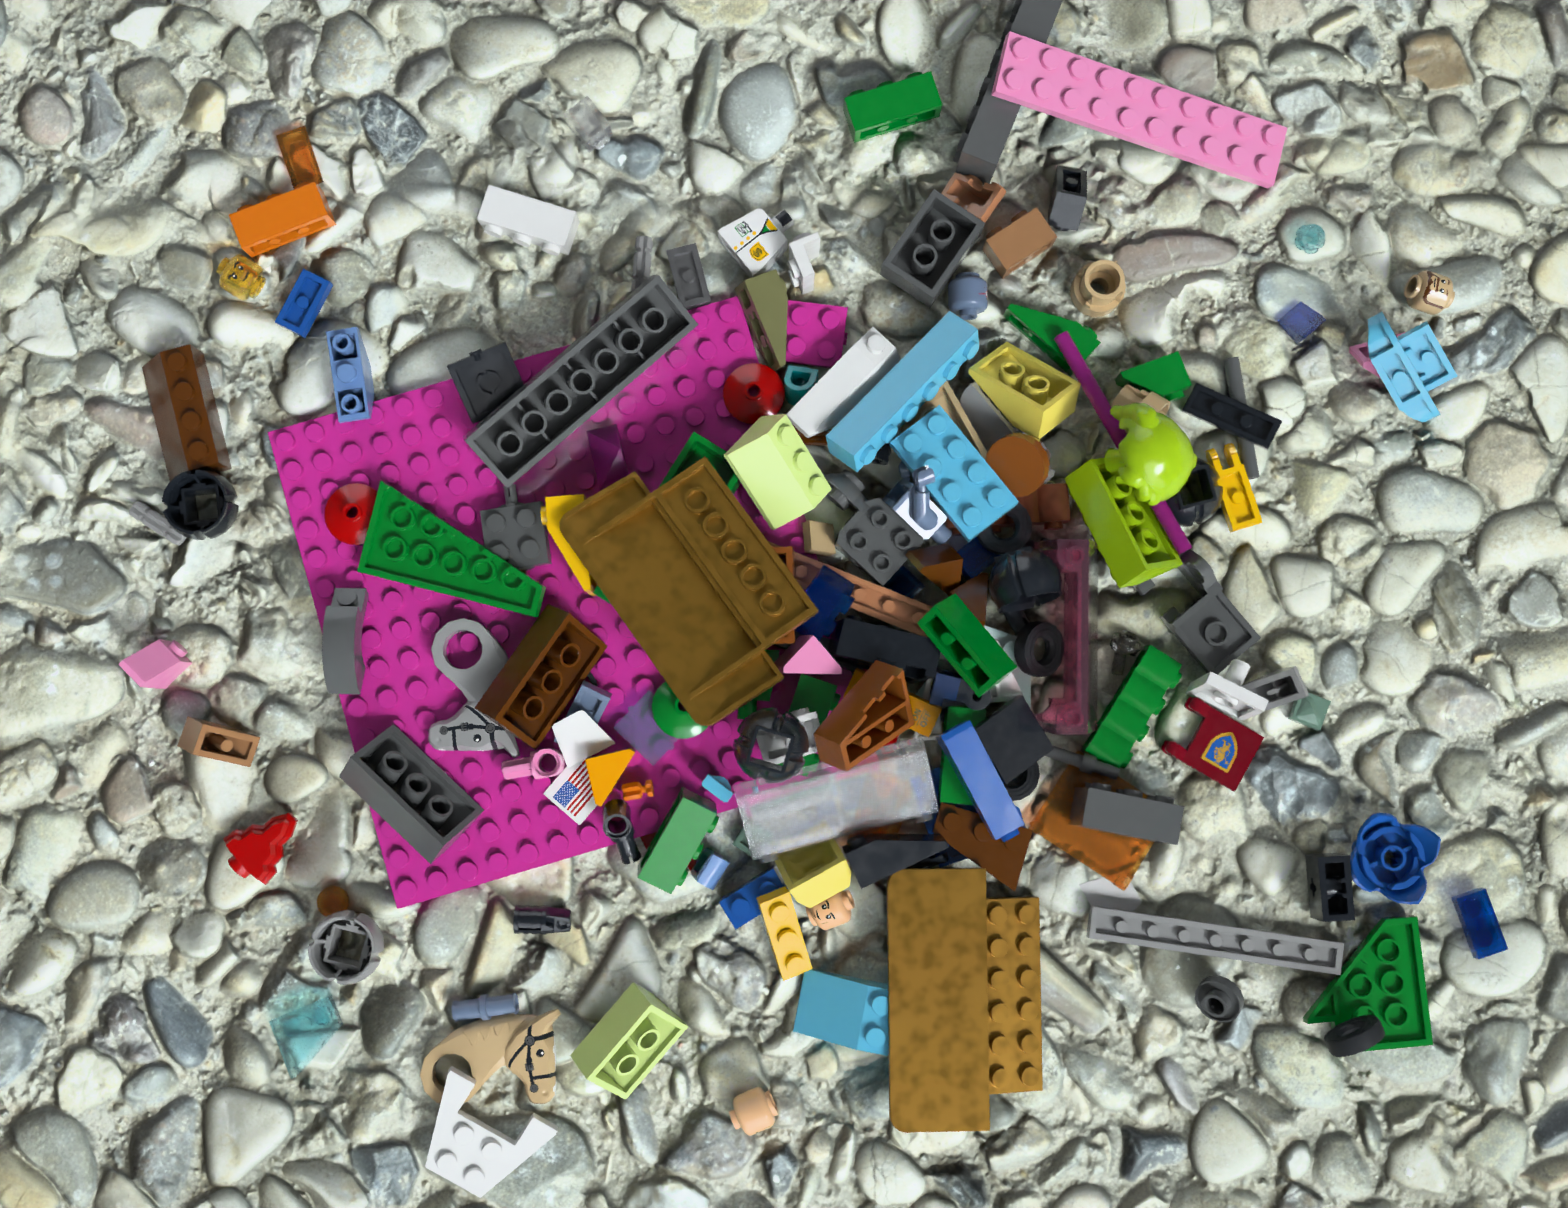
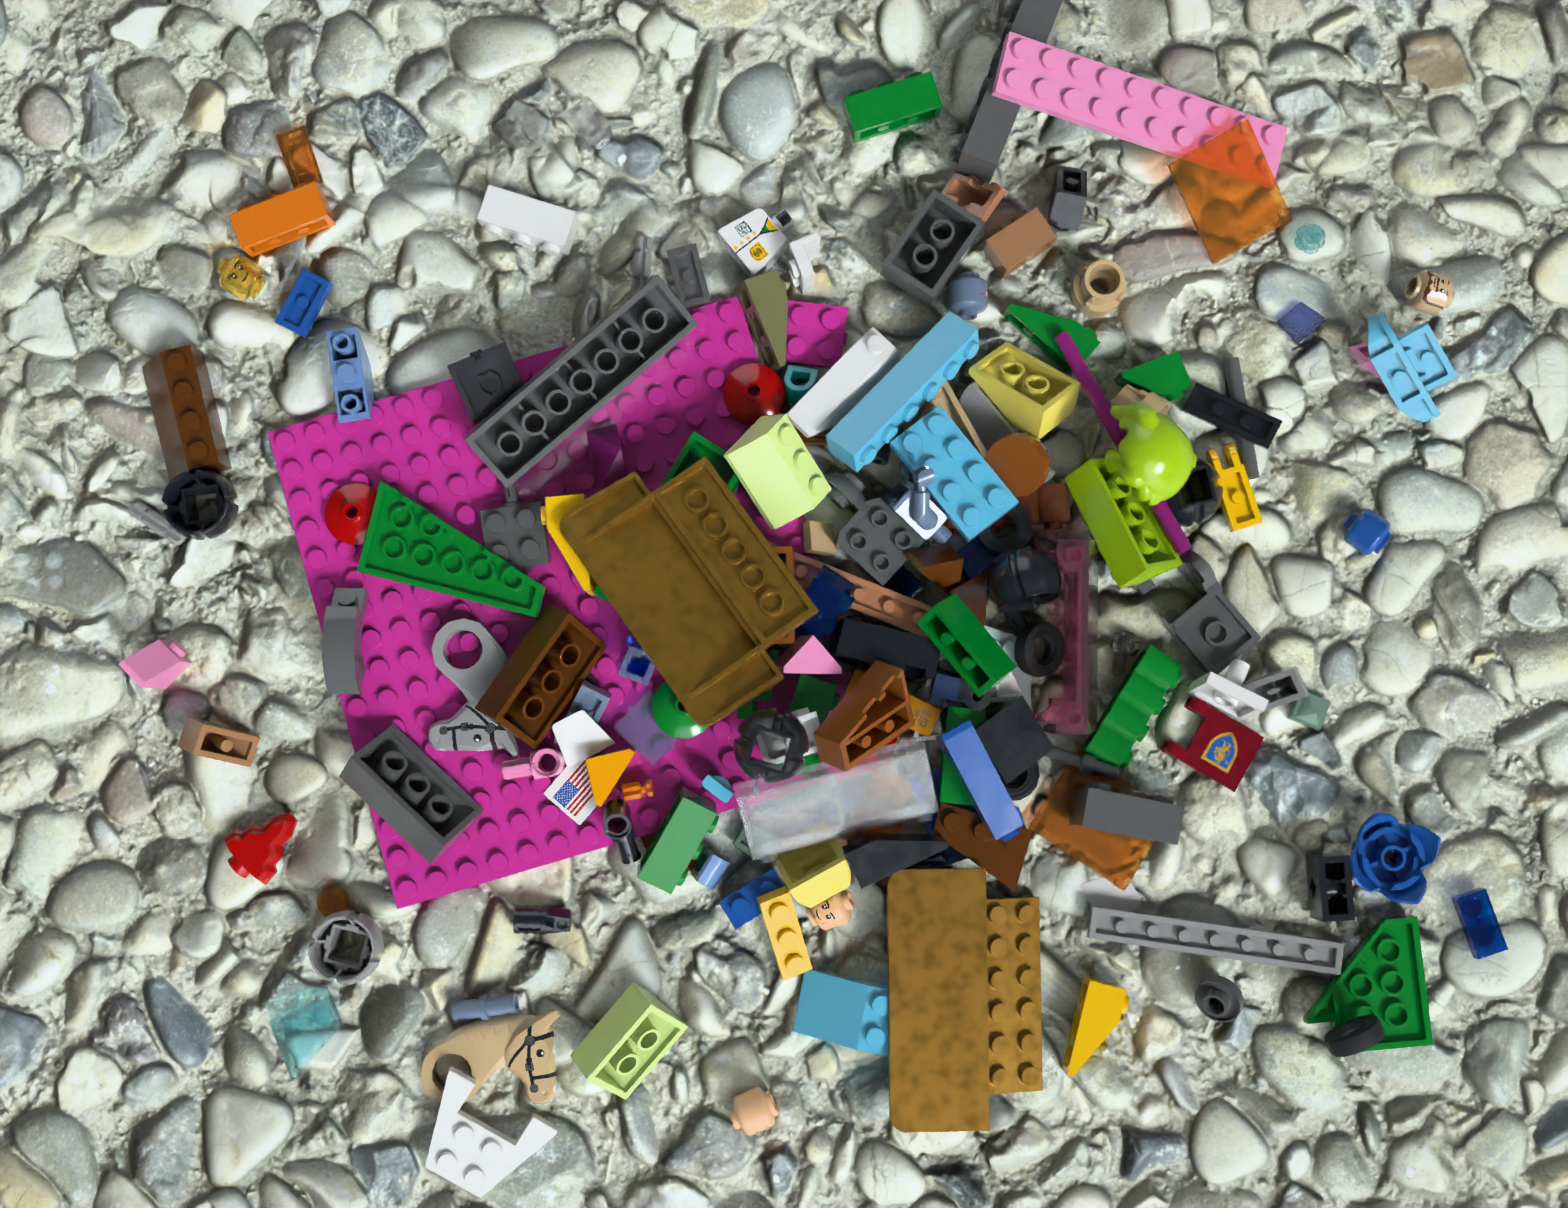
none -> clear blue brick [616,635,655,685]
none -> yellow slope [1061,976,1129,1077]
none -> clear orange piece [1167,119,1292,264]
none -> blue head [1342,509,1393,555]

